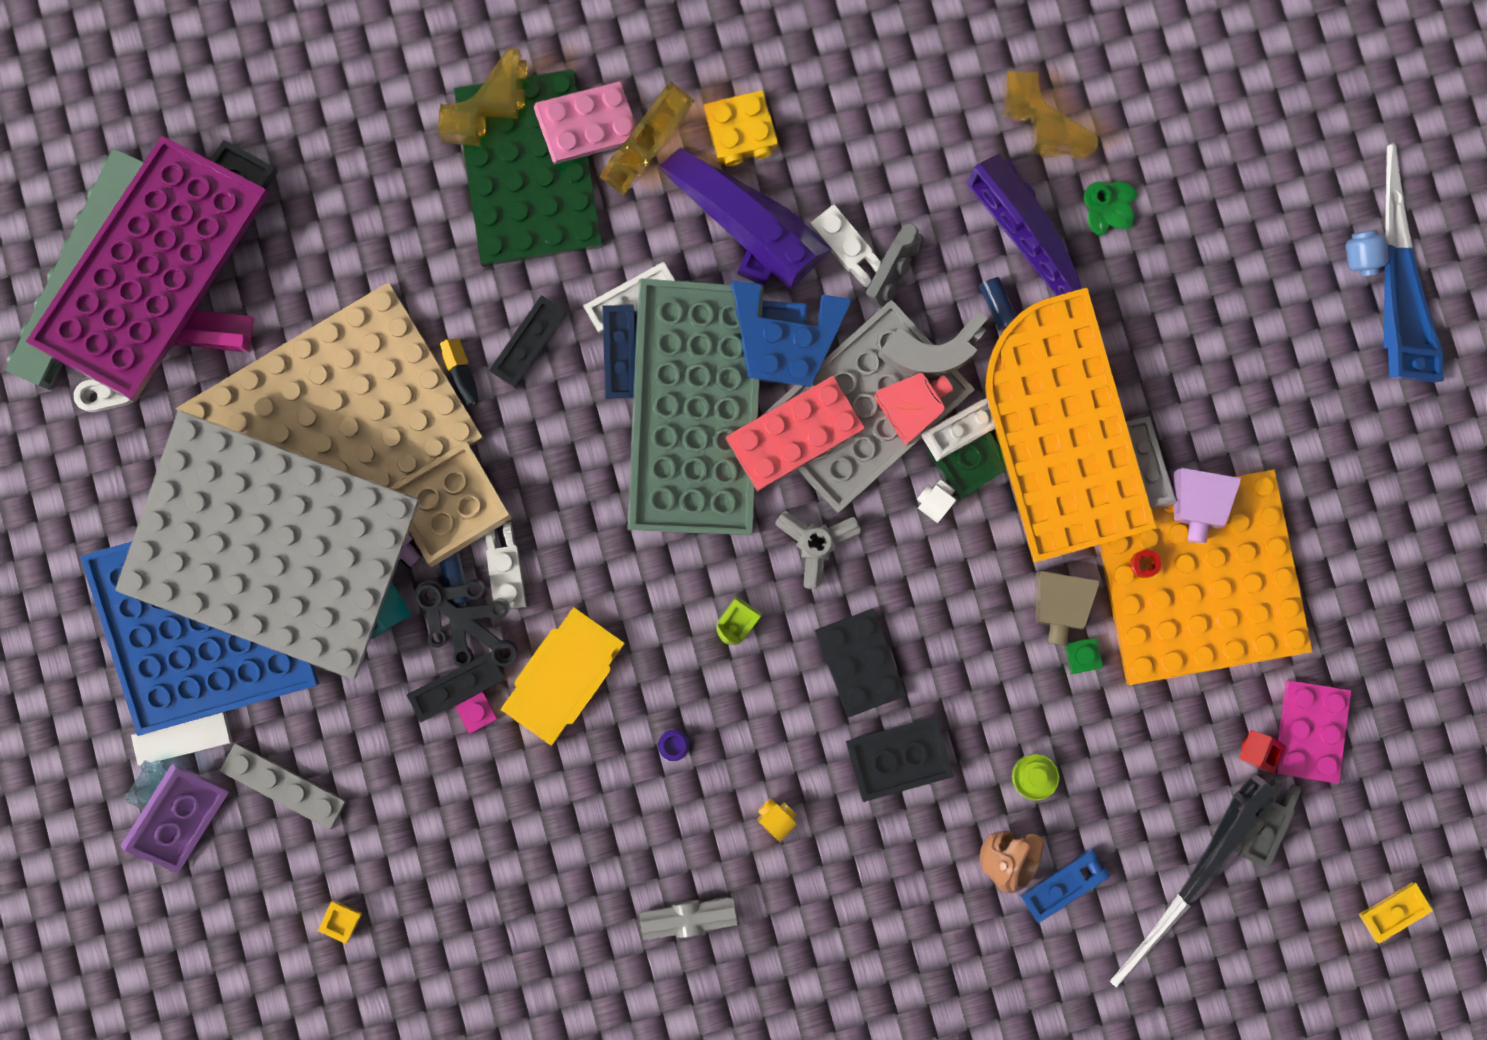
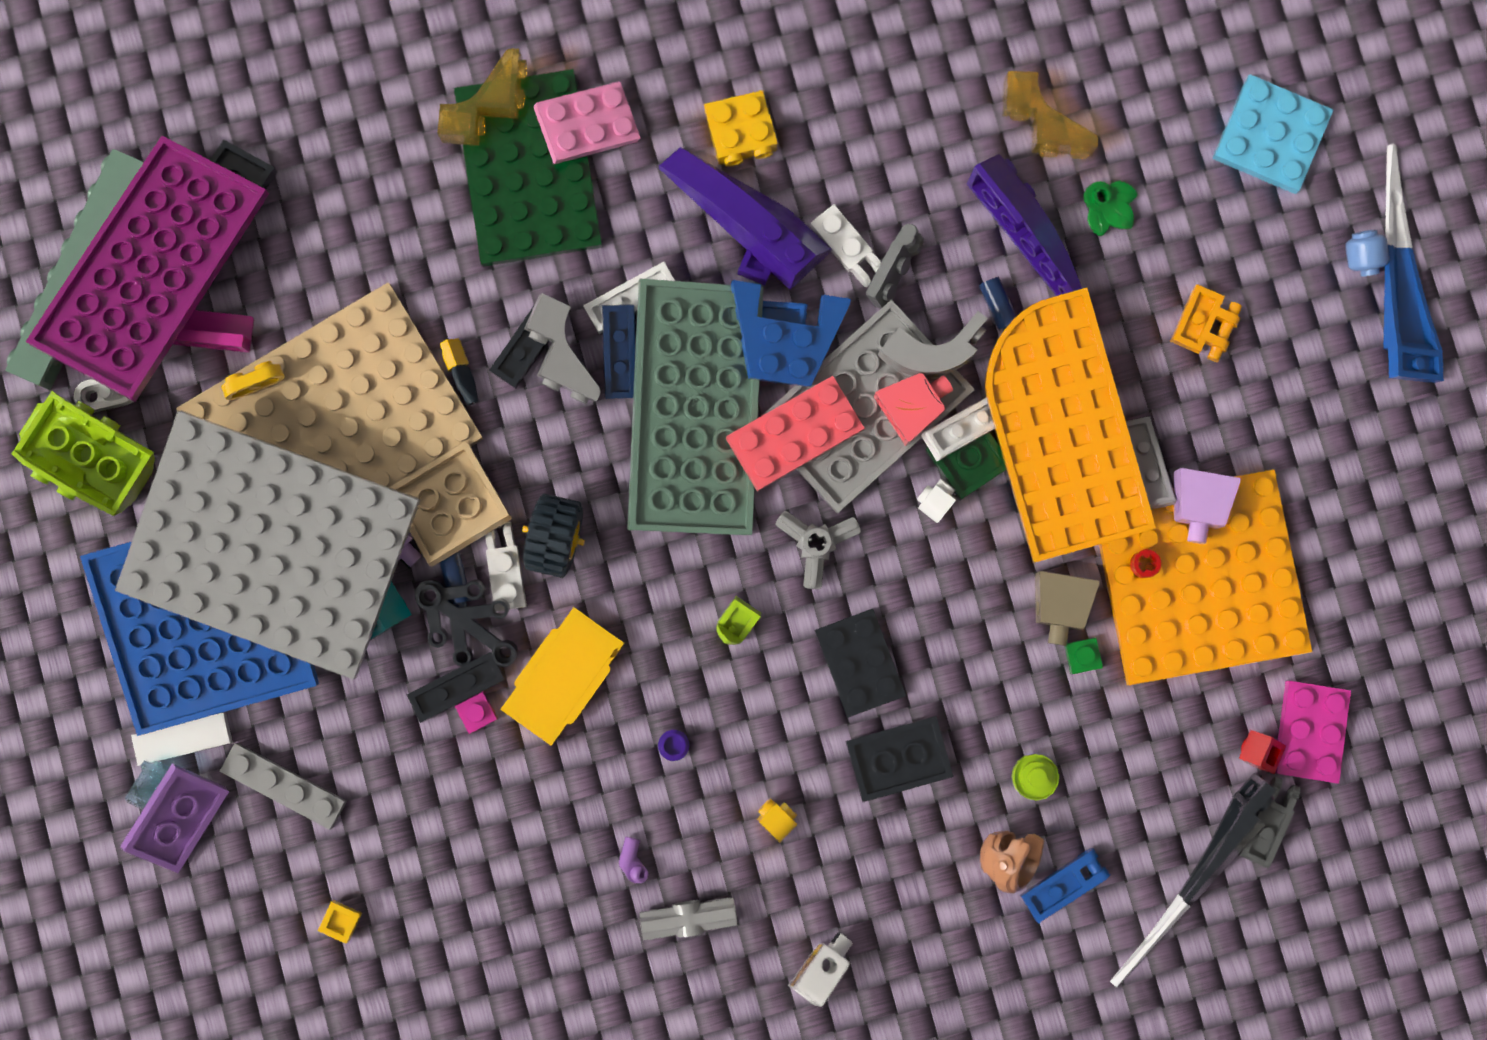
clear yellow arch [600,81,695,196] -> none
yellow plate [1359,882,1433,944] -> none
none -> lime slope [12,391,155,516]
none -> yellow plate [221,361,285,400]
none -> black wheel [522,493,585,578]
none -> light grey arch [524,293,600,404]
none -> medium lavender arm [619,836,648,883]
none -> white torso [788,932,853,1007]
none -> light orange plate [1170,284,1242,362]
none -> medium azure plate [1212,74,1333,194]

